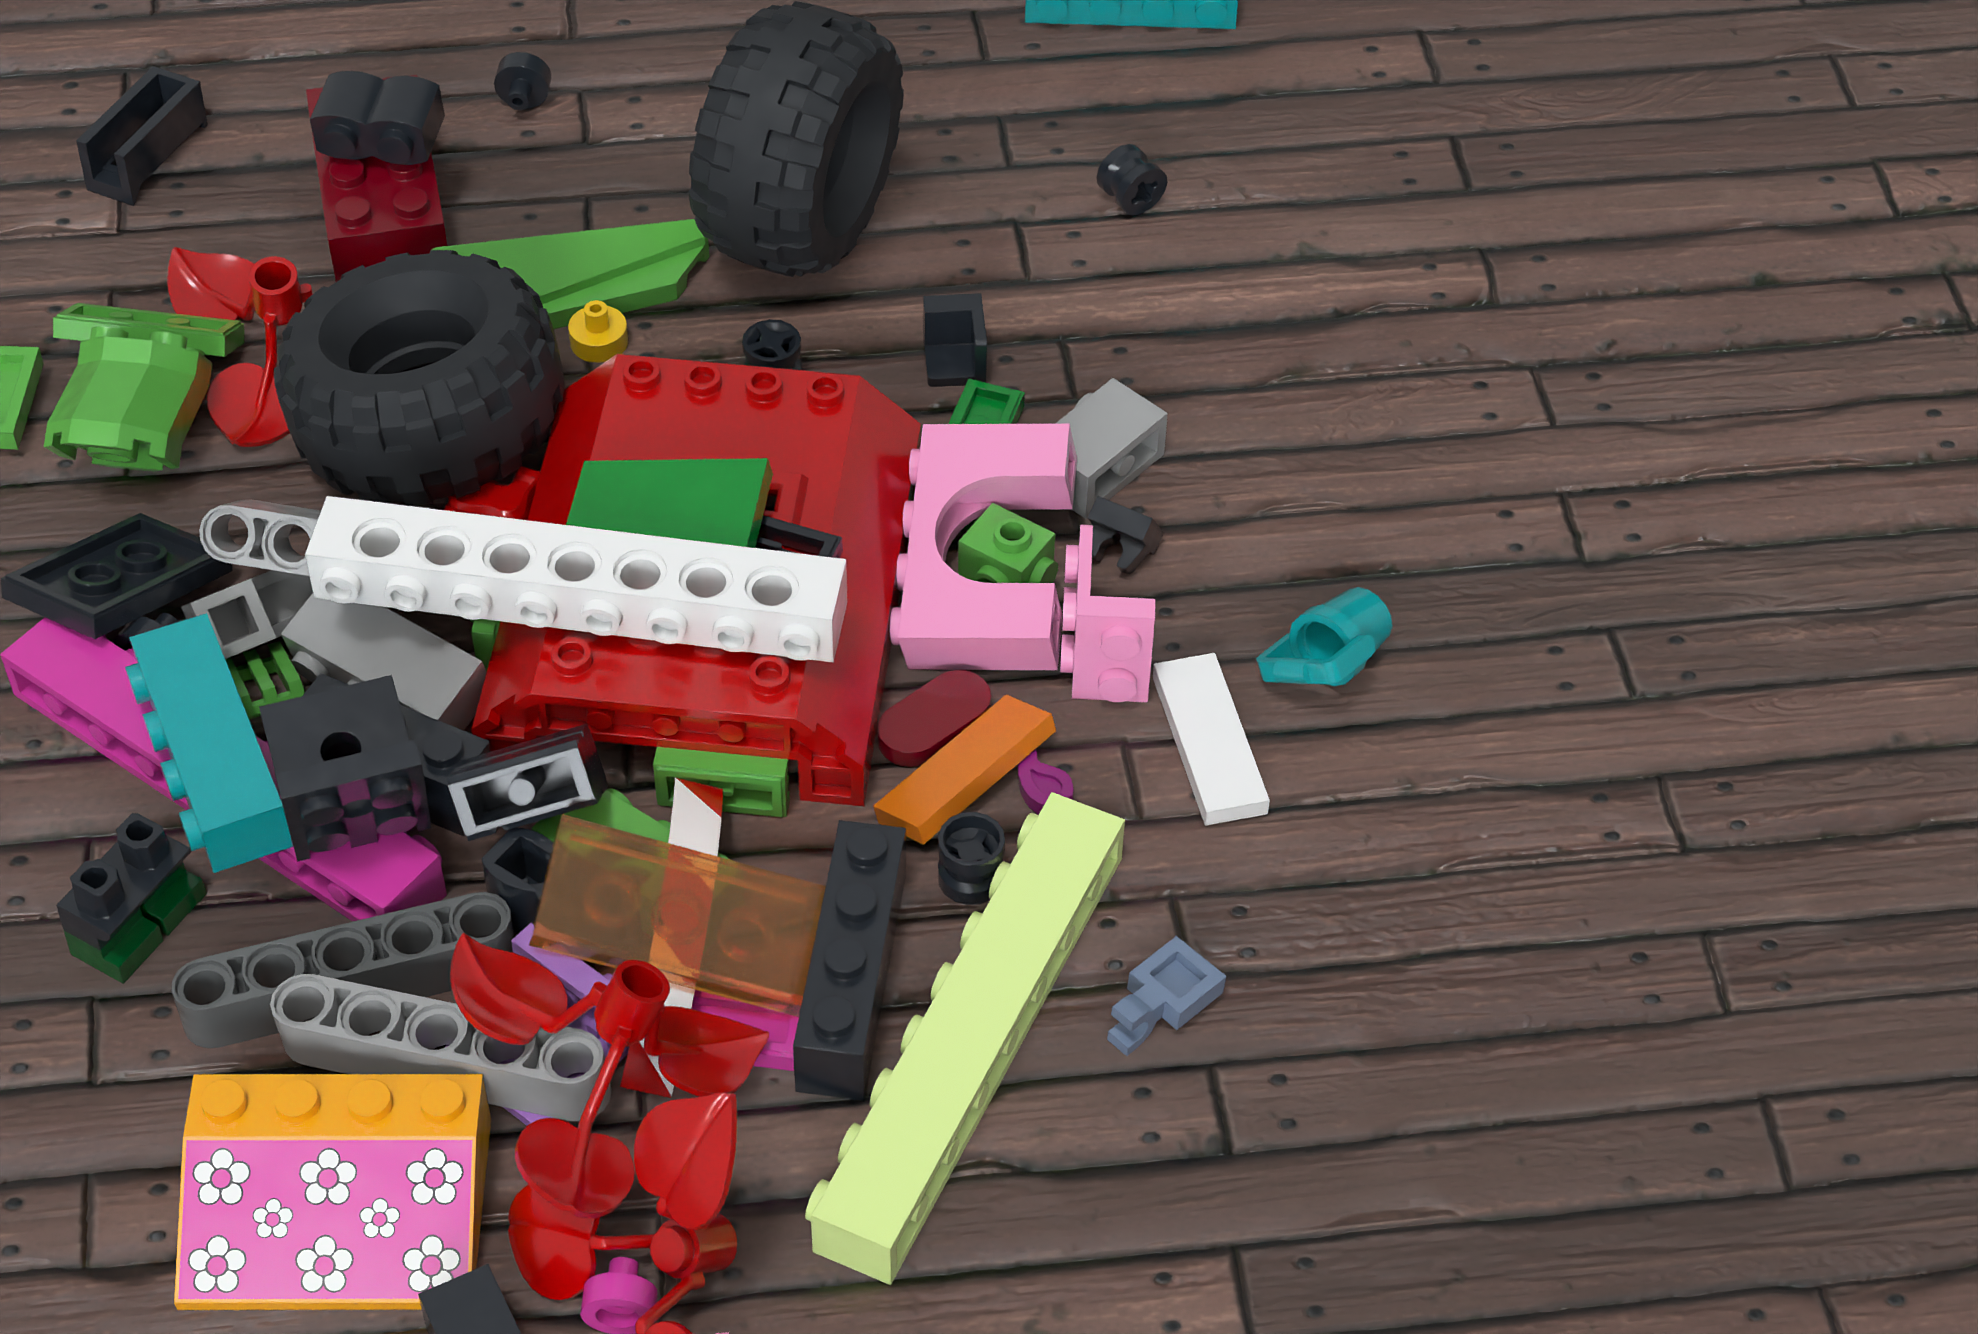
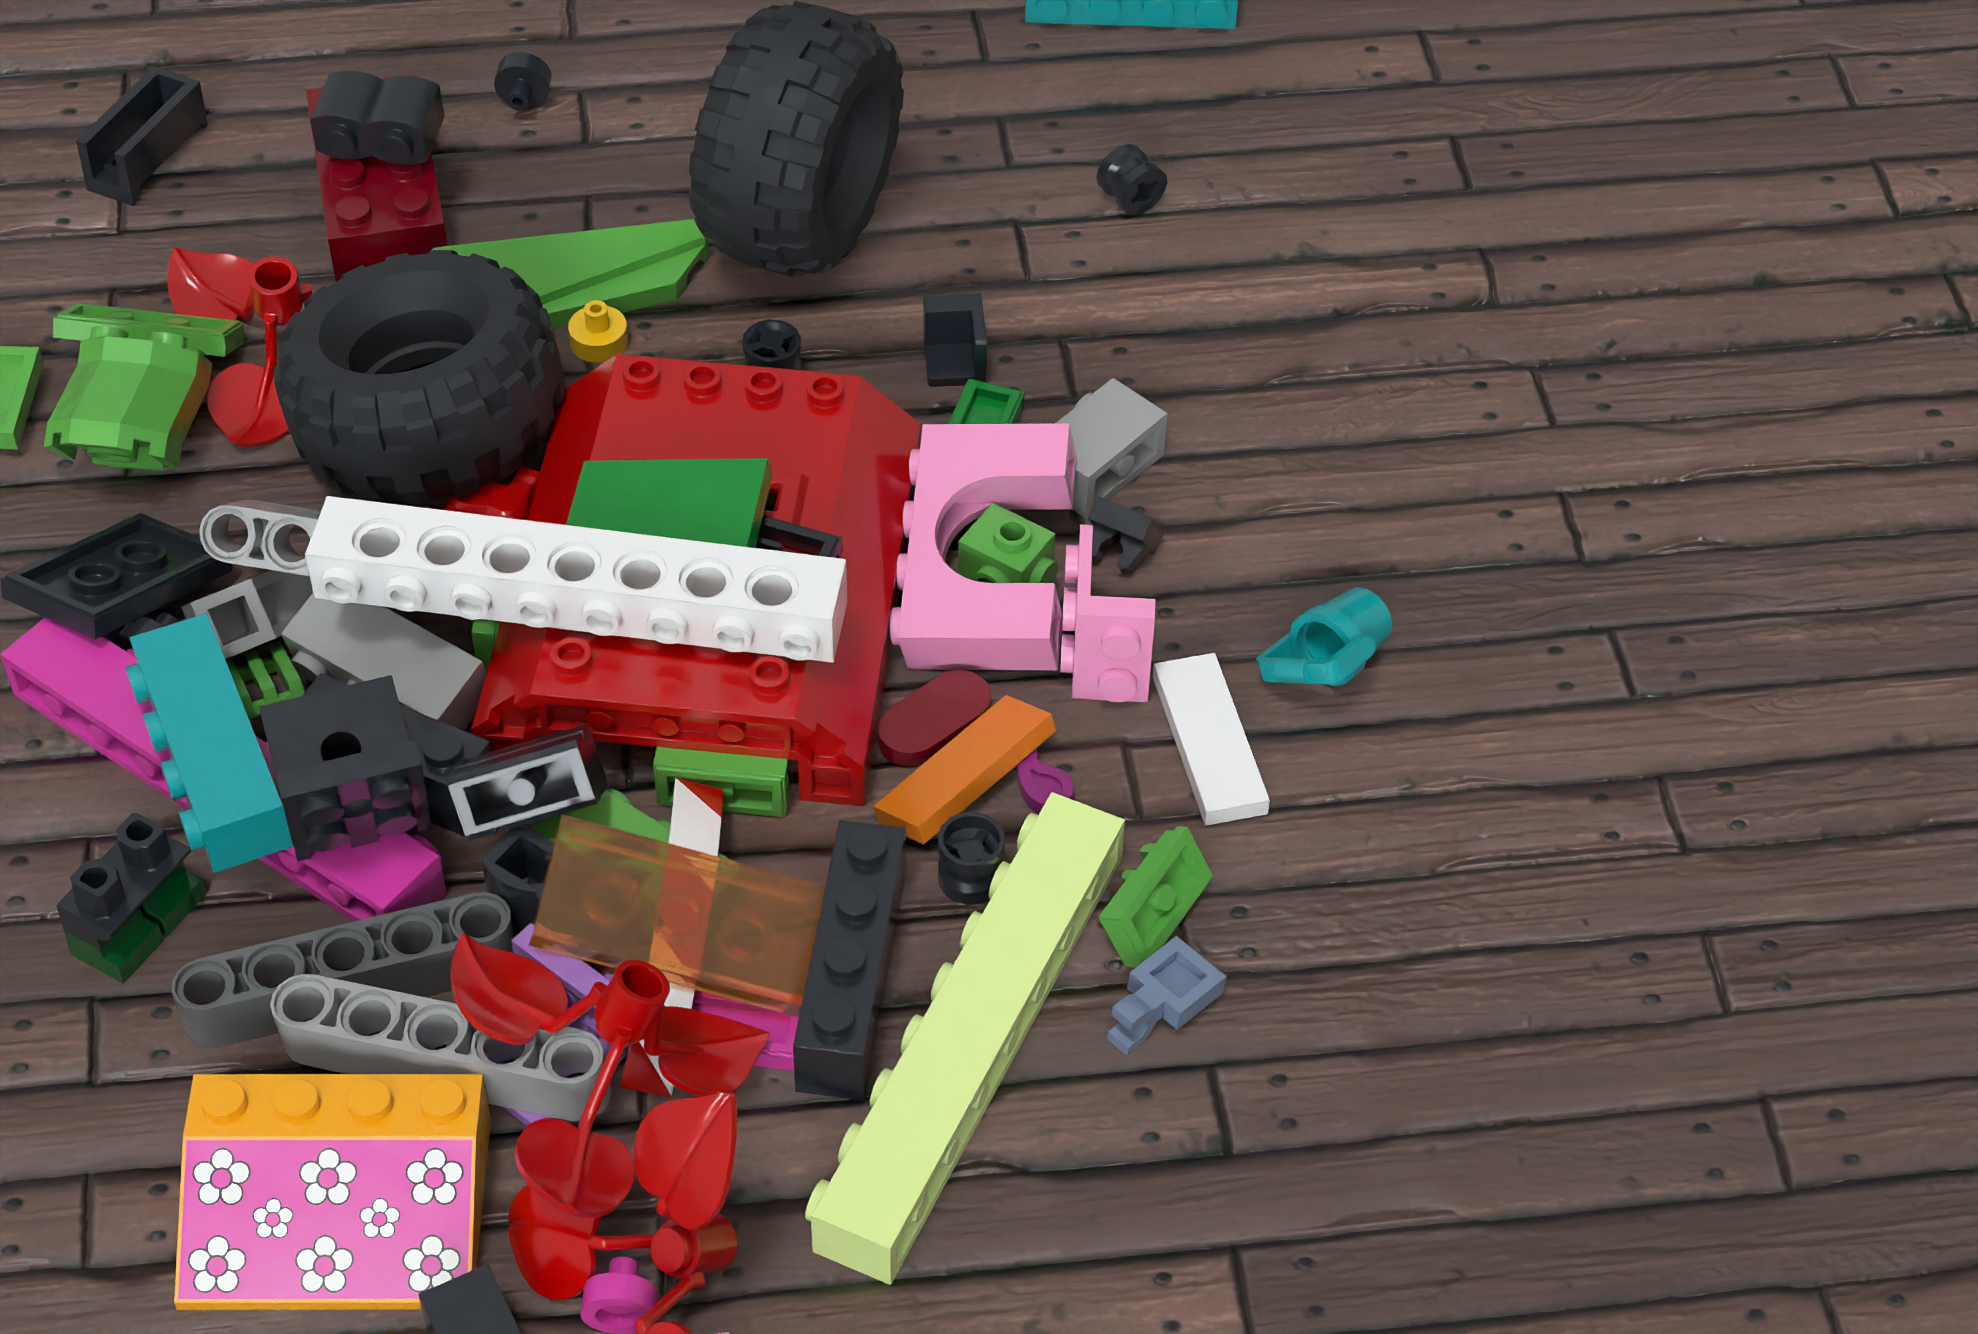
none -> bright green plate [1098,826,1213,968]

